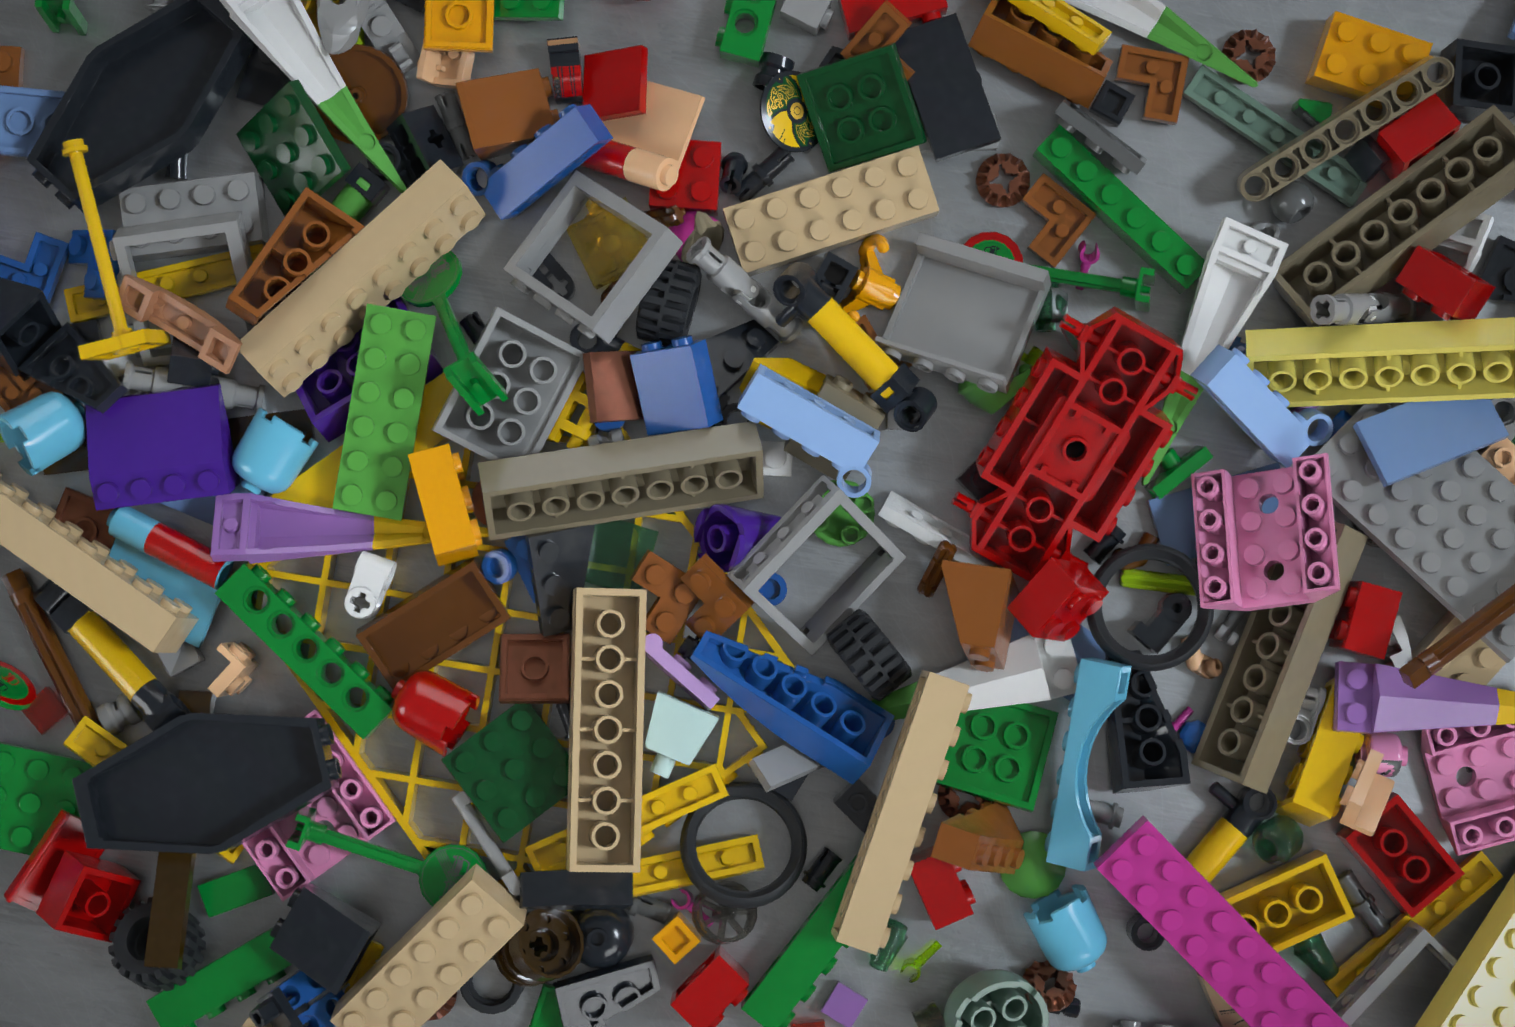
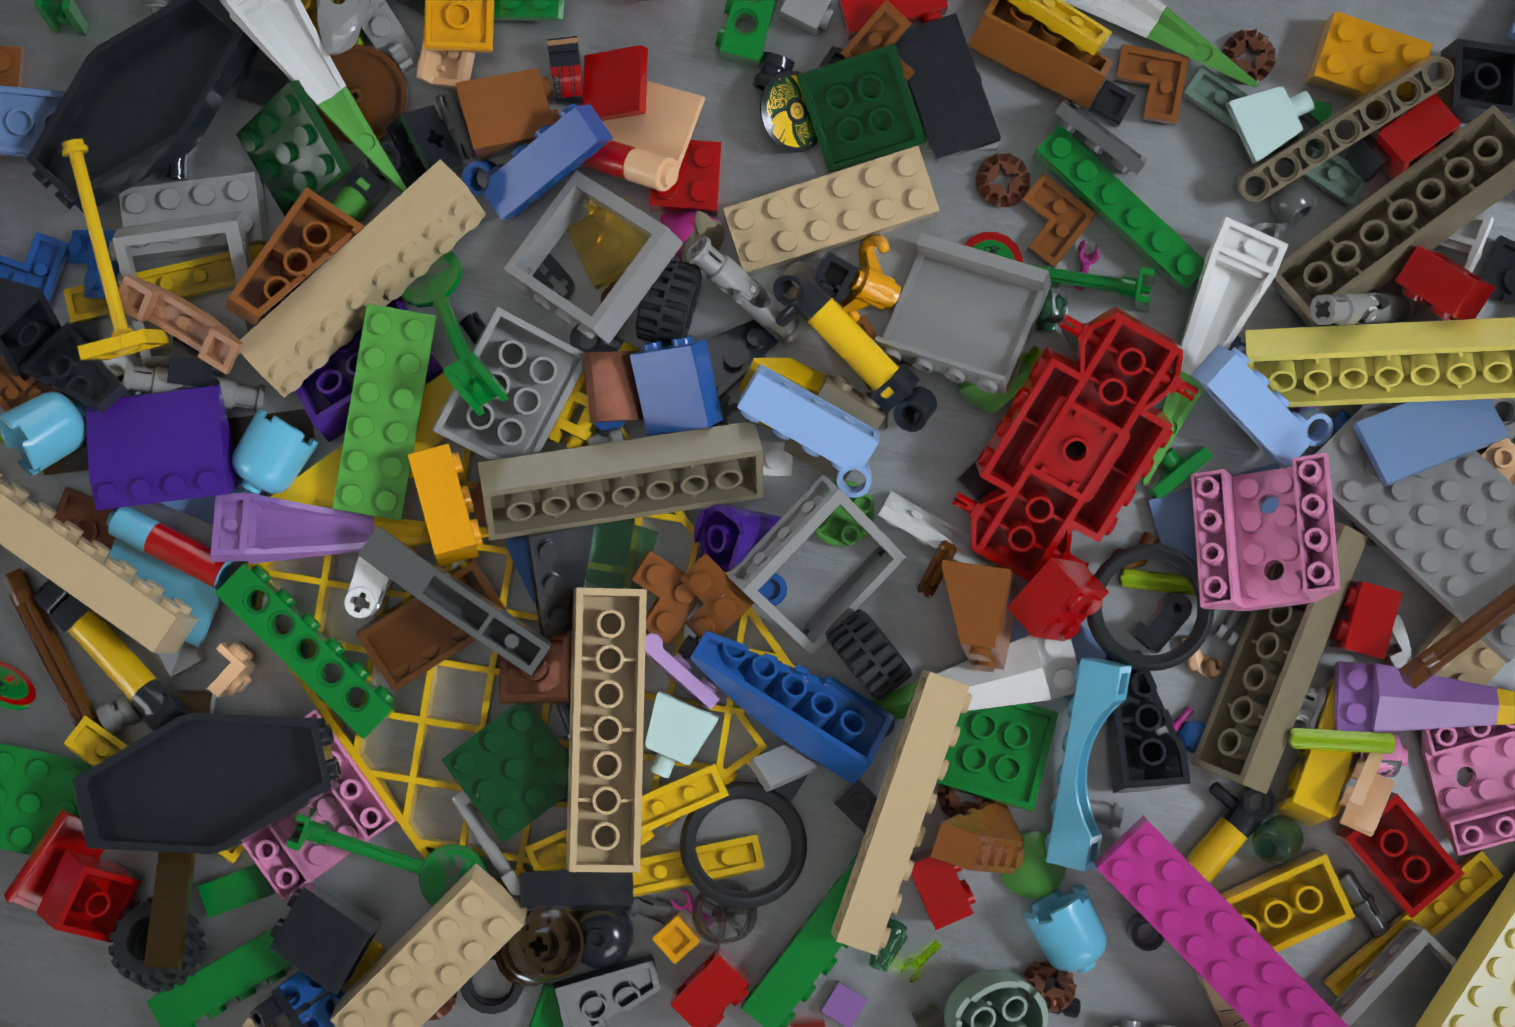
clear red tile [21,686,68,735] -> none
red cylinder [391,670,480,757] -> none
blue tile [481,548,517,584] -> none
reddish brown axle [644,205,686,227] -> none
black pin [719,152,748,194] -> none
black pin [730,147,795,203] -> none
black pin [801,847,842,892] -> none
black pin [1083,525,1126,565] -> none
clear green cone [1292,933,1339,981] -> none
none -> dark grey slope [358,526,552,675]
none -> light aqua torso [1225,86,1315,164]
none -> lime axle [1289,728,1395,754]

